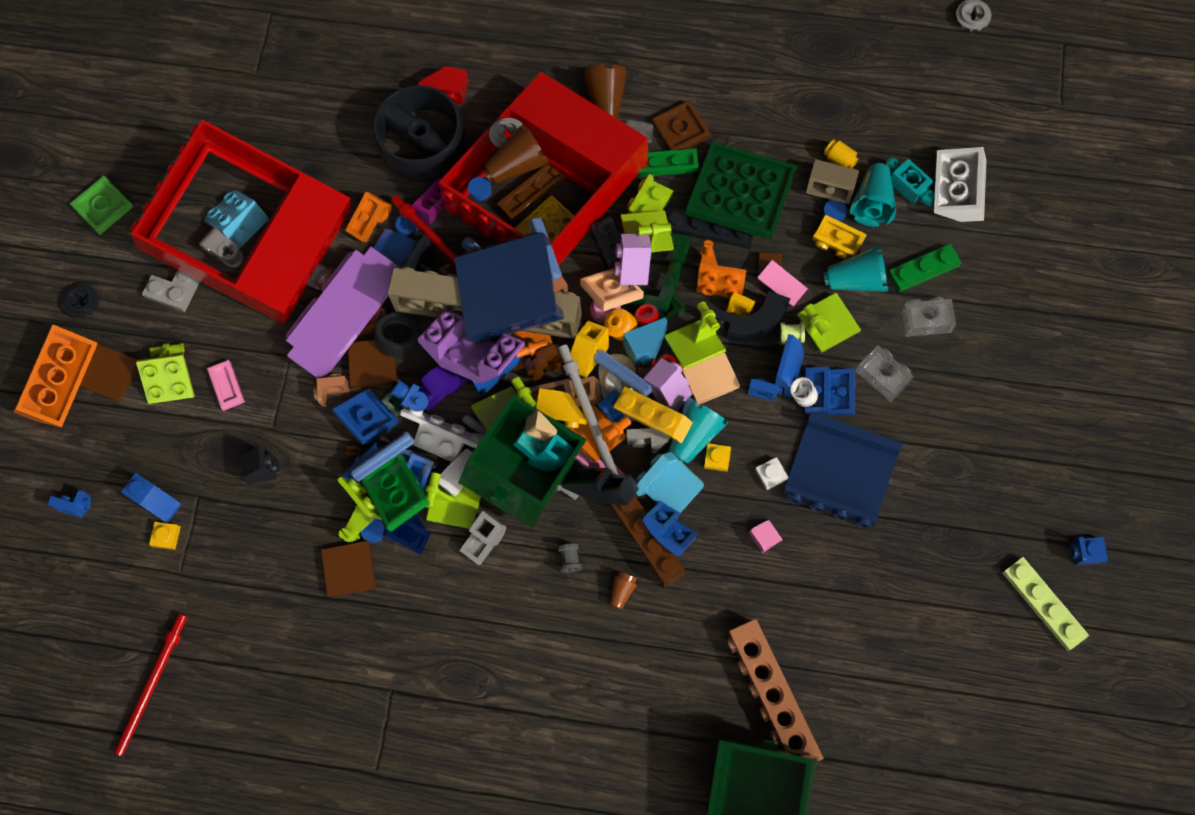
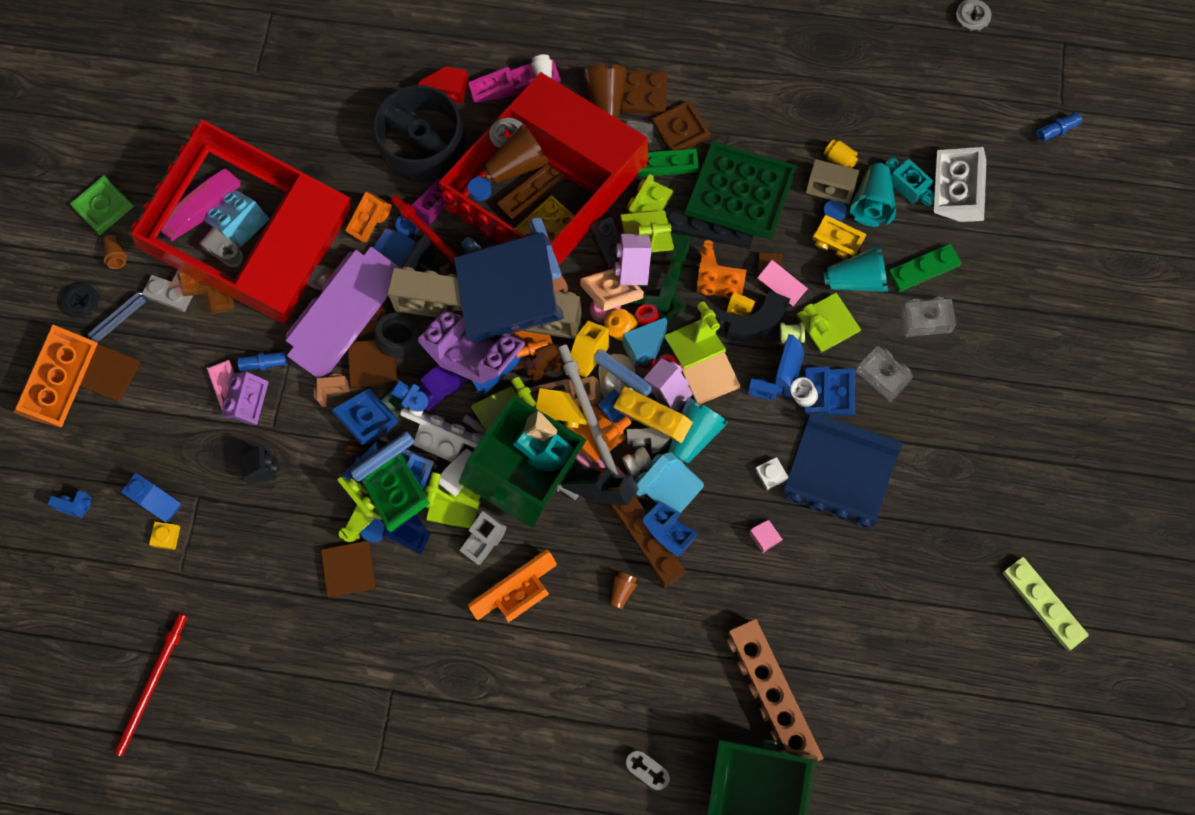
lime plate [136,343,195,404] -> none
dark grey bush [558,544,582,573] -> none
yellow plate [704,443,731,472] -> none
blue bracket [1070,536,1108,565] -> none
none -> dark blue axle [87,292,146,343]
none -> dark orange cone [103,235,127,269]
none -> dark pink slope [160,168,240,241]
none -> clear orange plate [178,267,235,314]
none -> medium lavender bracket [221,372,269,425]
none -> blue pin [238,351,287,372]
none -> dark pink slope [468,59,561,103]
none -> orange bracket [468,550,557,622]
none -> white cone [531,55,552,78]
none -> reddish brown plate [622,70,668,115]
none -> white wheel [622,447,652,478]
none -> light grey beam [626,751,669,790]
none -> blue pin [1036,112,1082,142]

